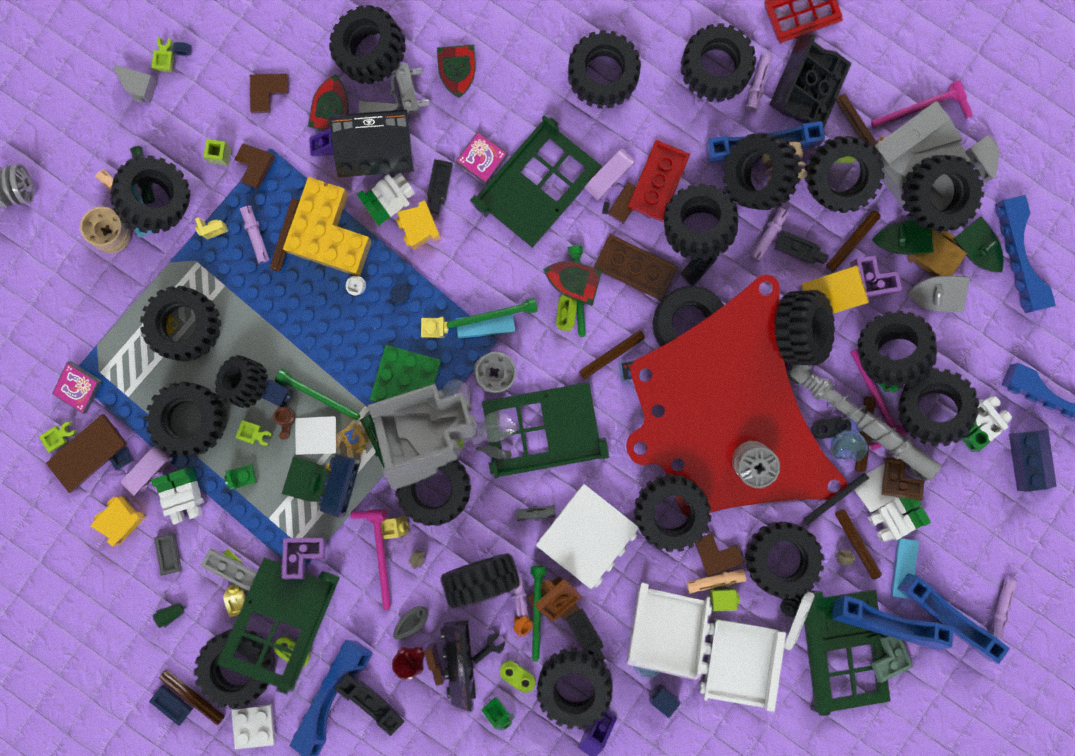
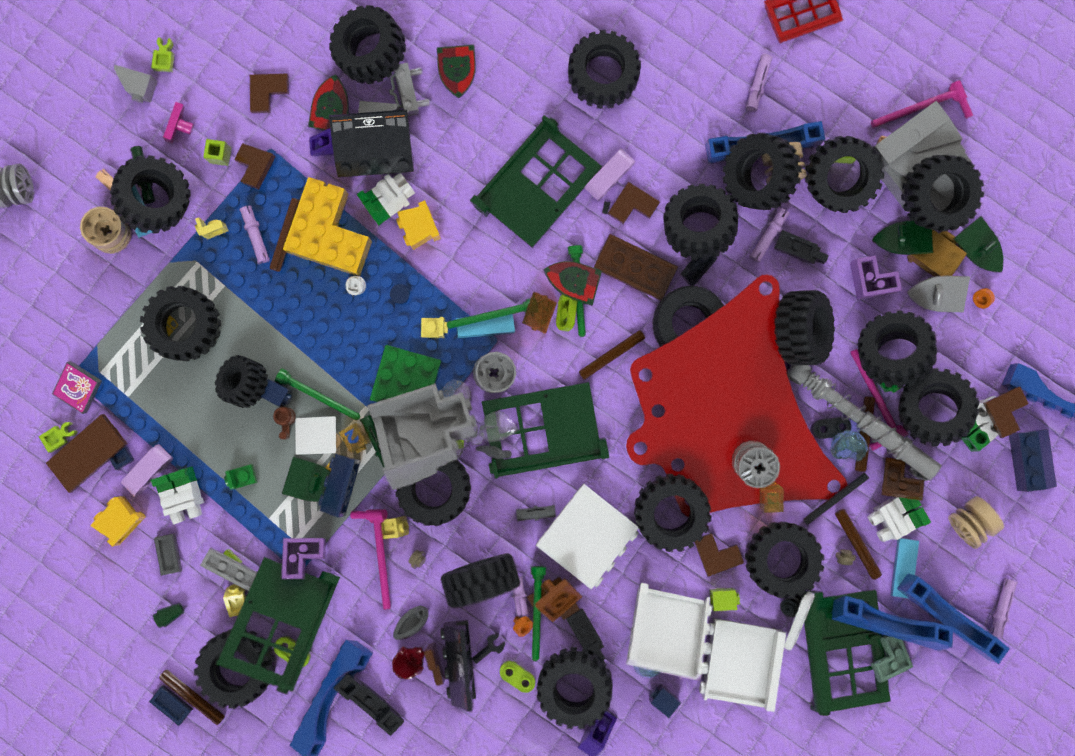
black tyre [145,382,226,457] -> none
dark blue tile [172,42,192,56] -> none
white plate [232,704,276,749] -> none
lime plate [235,420,273,446] -> none
black hinge [427,159,453,214] -> none
tile [455,132,508,184] -> none
green bracket [481,697,515,730] -> none
slope [619,360,641,382] -> none
red tile [627,140,690,222] -> none
black tyre [681,23,756,102] -> none
light nougat pin [686,569,747,594] -> none
black piece [769,34,852,129] -> none
yellow tile [801,266,869,314] -> none
reddish brown axle [826,210,881,272] -> none
reddish brown axle [836,94,877,147] -> none
white sticker [855,463,898,512] -> none
light grey slope [965,135,1000,183] -> none
blue arch [995,195,1056,313] -> none
none -> dark pink tile [163,102,194,143]
none -> clear orange piece [522,292,557,334]
none -> clear yellow brick [760,482,784,513]
none -> tan wheel [948,496,1004,549]
none -> orange tile [973,288,995,309]
none -> reddish brown tile [983,386,1029,438]

